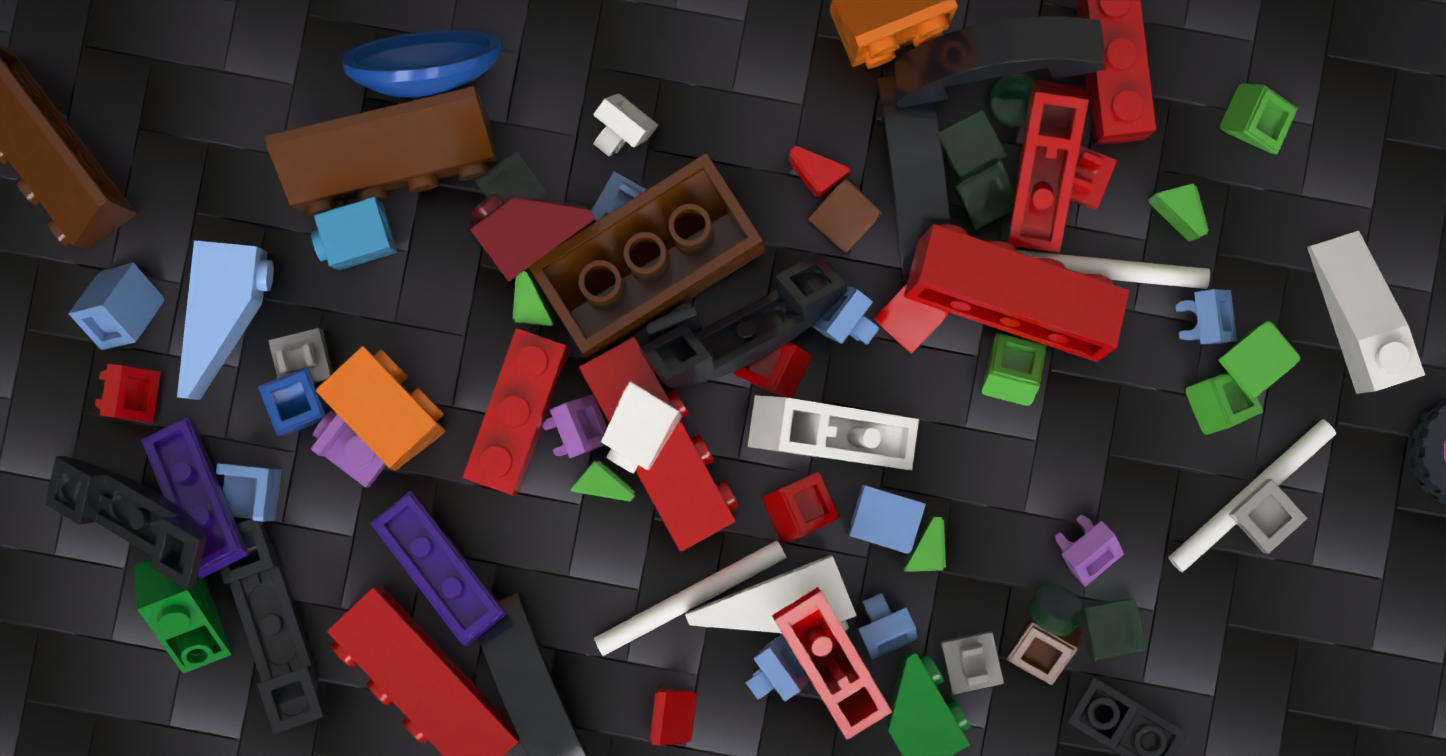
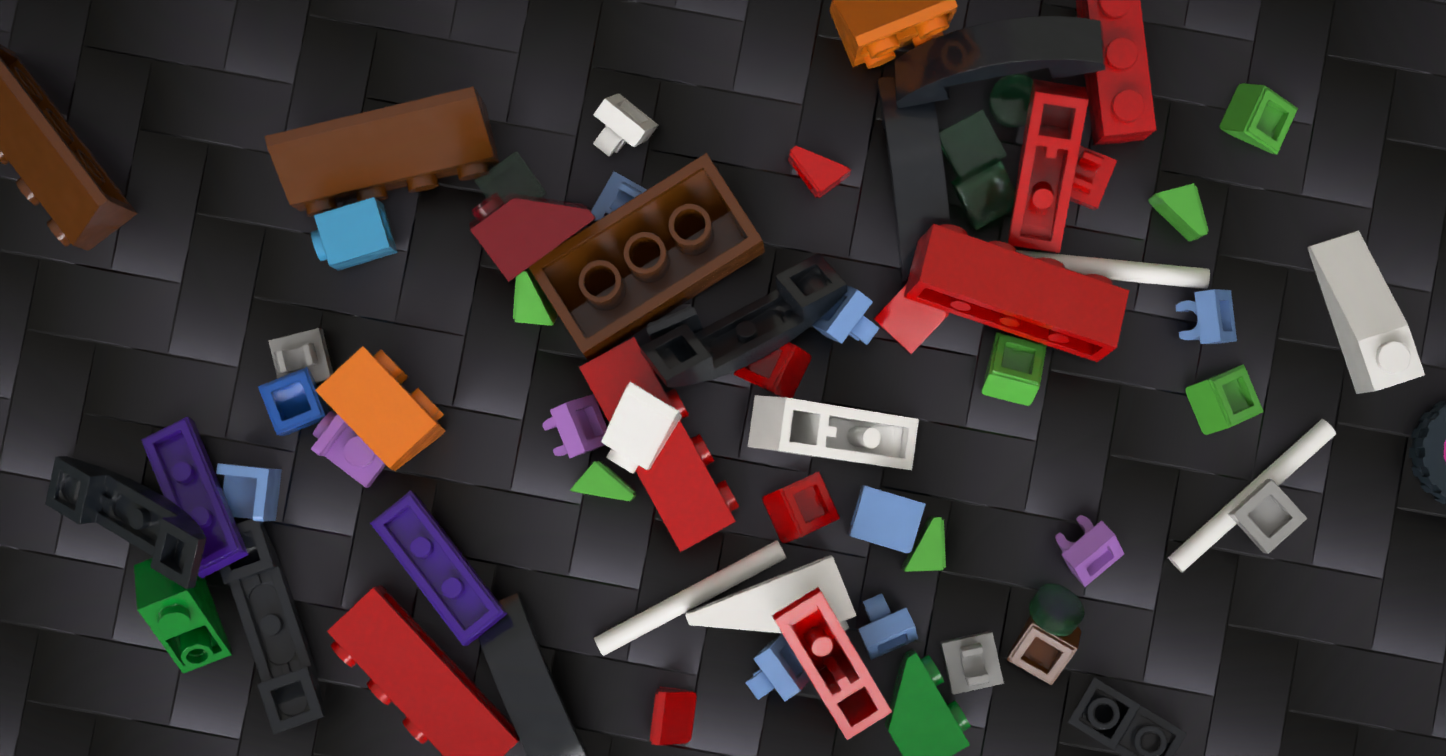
medium blue panel [68,262,164,350] -> none
red tile [95,364,161,423] -> none
light blue slope [177,240,274,400] -> none
blue dish [342,30,502,101] -> none
red brick [462,328,571,495] -> none
reddish brown slope [808,178,883,255] -> none
clear green tile [1082,597,1146,660] -> none
bright green slope [1218,321,1301,400] -> none

